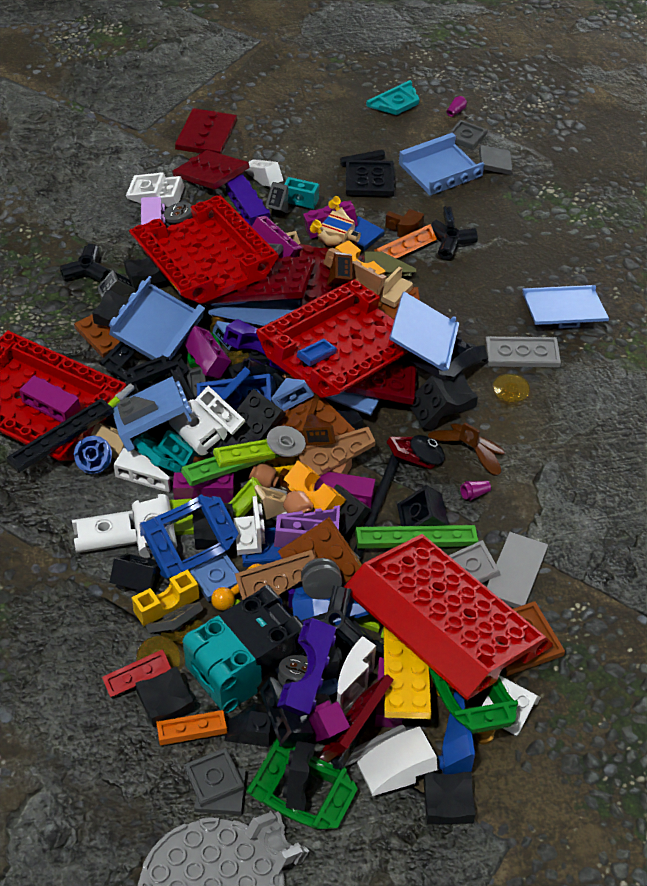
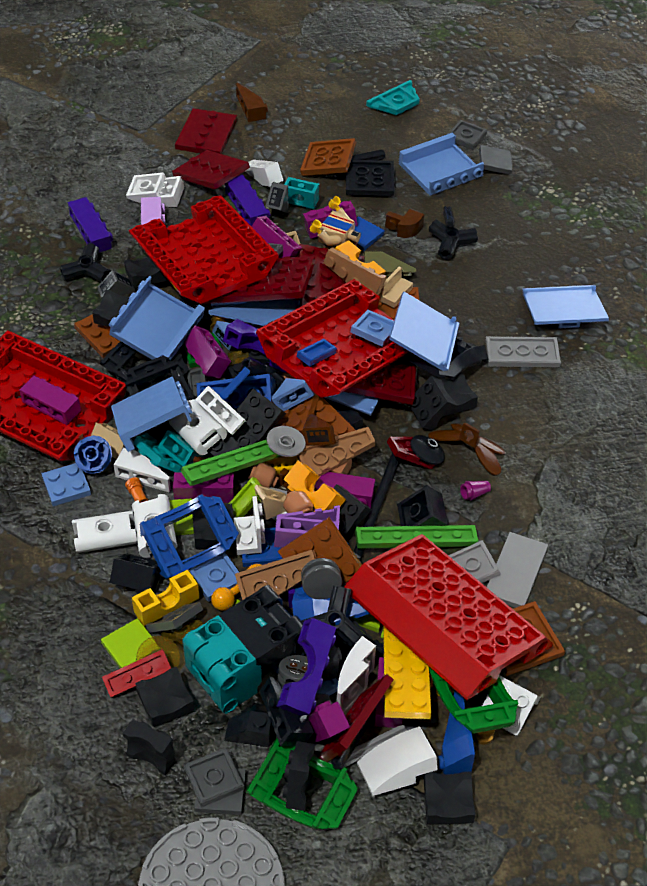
black tile [6,398,114,473] -> none
light grey piece [108,383,135,408] -> none
dark grey wing [117,396,158,425] -> none
orange plate [156,710,227,745] -> none
dark grey head [164,202,193,227] -> none
lime tile [213,439,276,468] -> none
light grey piece [245,811,309,875] -> none
reddish brown slope [327,252,352,287] -> none
orange plate [374,224,437,258] -> none
magenta cone [446,96,467,117] -> none
clear yellow dish [493,374,530,402] -> none
none -> medium blue plate [41,463,91,506]
none -> dark purple brick [68,197,113,253]
none -> lime tile [101,618,160,668]
none -> black brick [123,719,175,776]
none -> orange pin [125,477,148,503]
none -> reddish brown slope [236,83,268,122]
none -> dark orange plate [300,138,356,176]
none -> medium blue plate [350,310,394,347]

